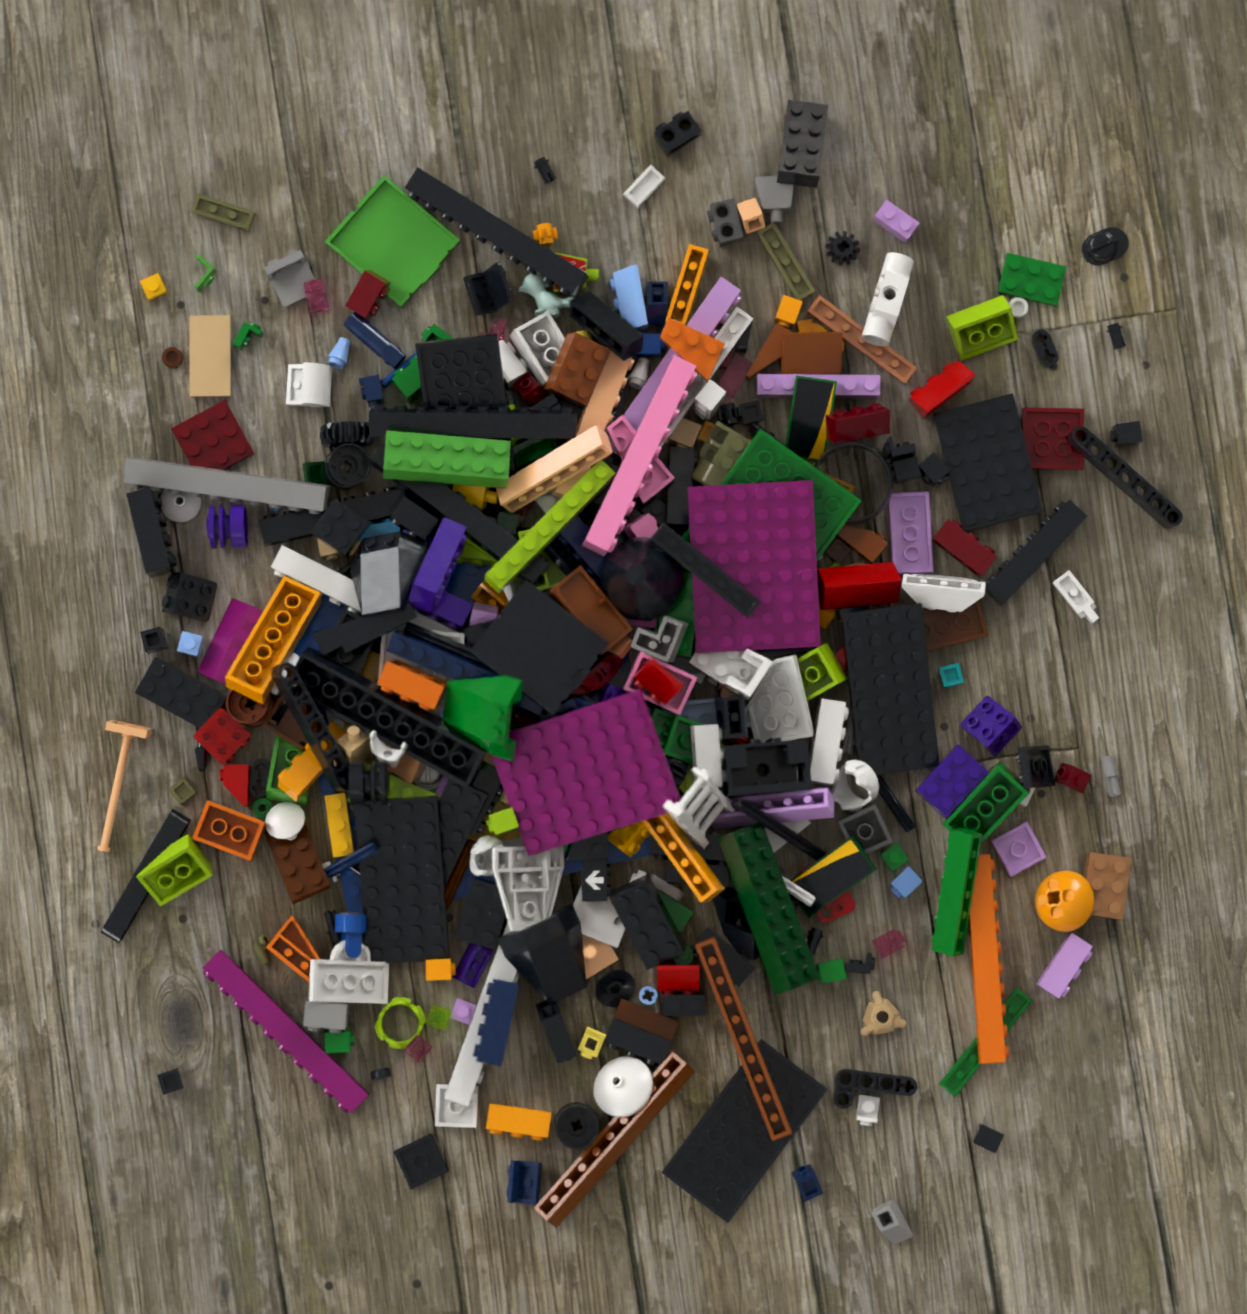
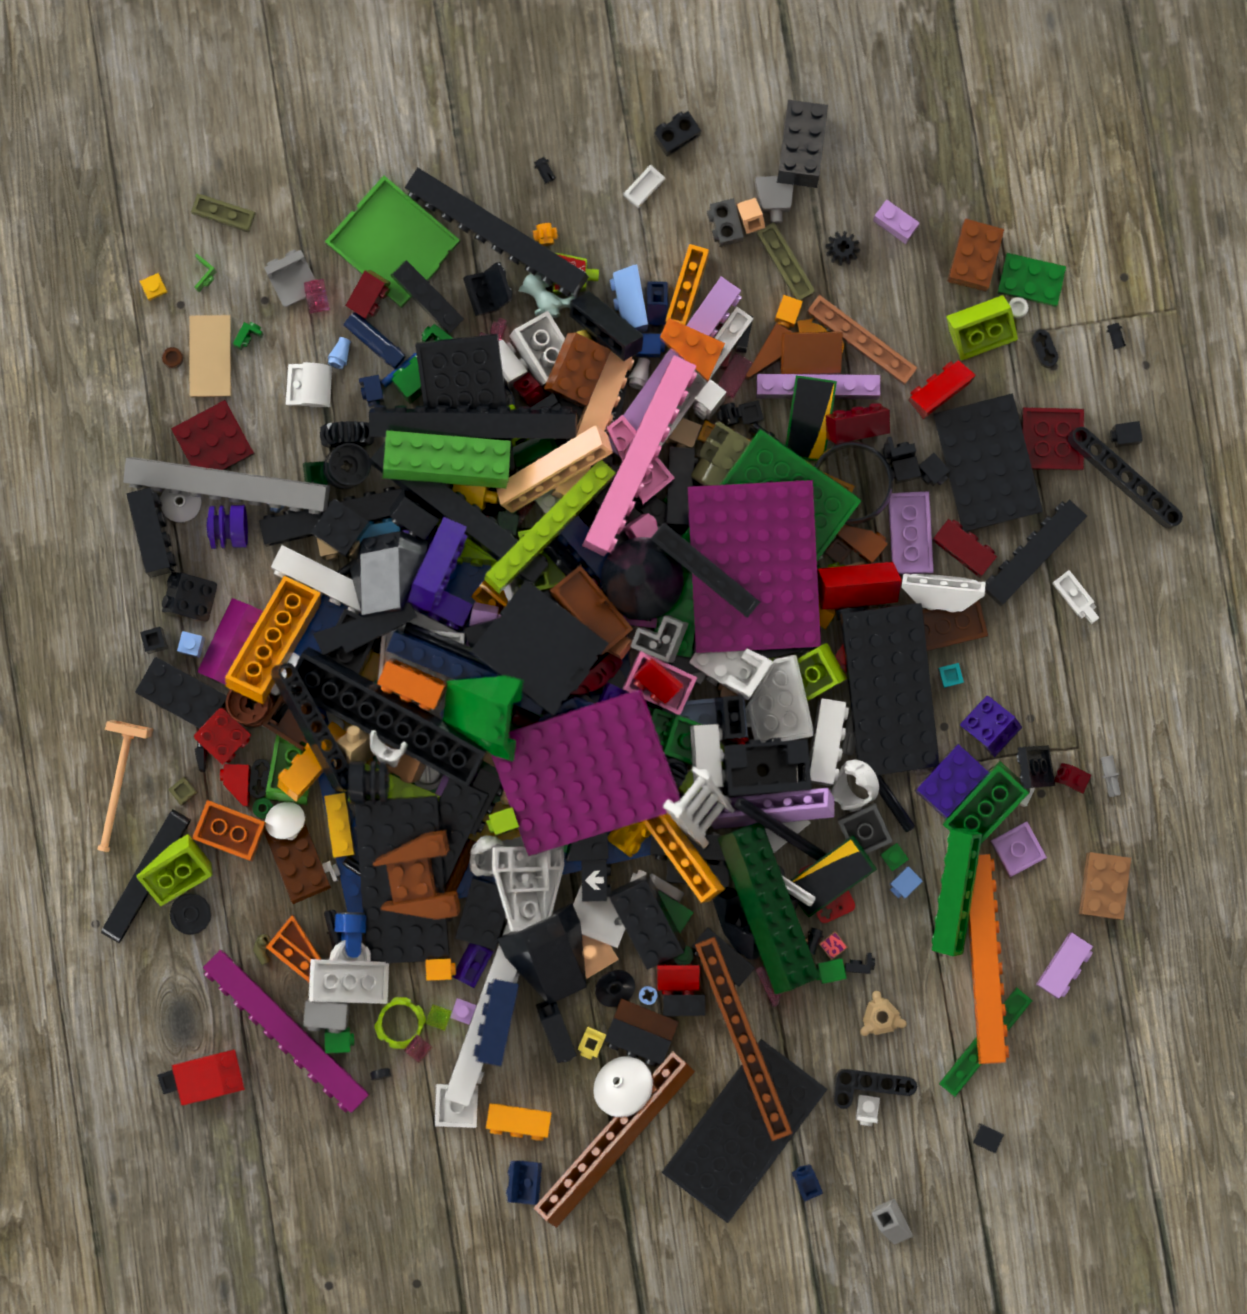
dark blue axle [325,843,378,878] -> none
black tile [393,1133,449,1189] -> none
black wheel [554,1102,599,1150] -> none
white brick [861,252,914,347] -> none
clear pink bracket [872,929,905,959] -> none
light orange piece [1035,870,1094,932] -> none
black piece [1081,227,1129,266] -> none
none -> black tile [170,893,212,935]
none -> red slope [172,1049,245,1106]
none -> dark orange wedge [373,830,461,919]
none -> black brick [390,260,464,334]
none -> clear pink slope [755,966,782,1007]
none -> tile [819,931,848,960]
none -> dark orange brick [947,218,1004,292]

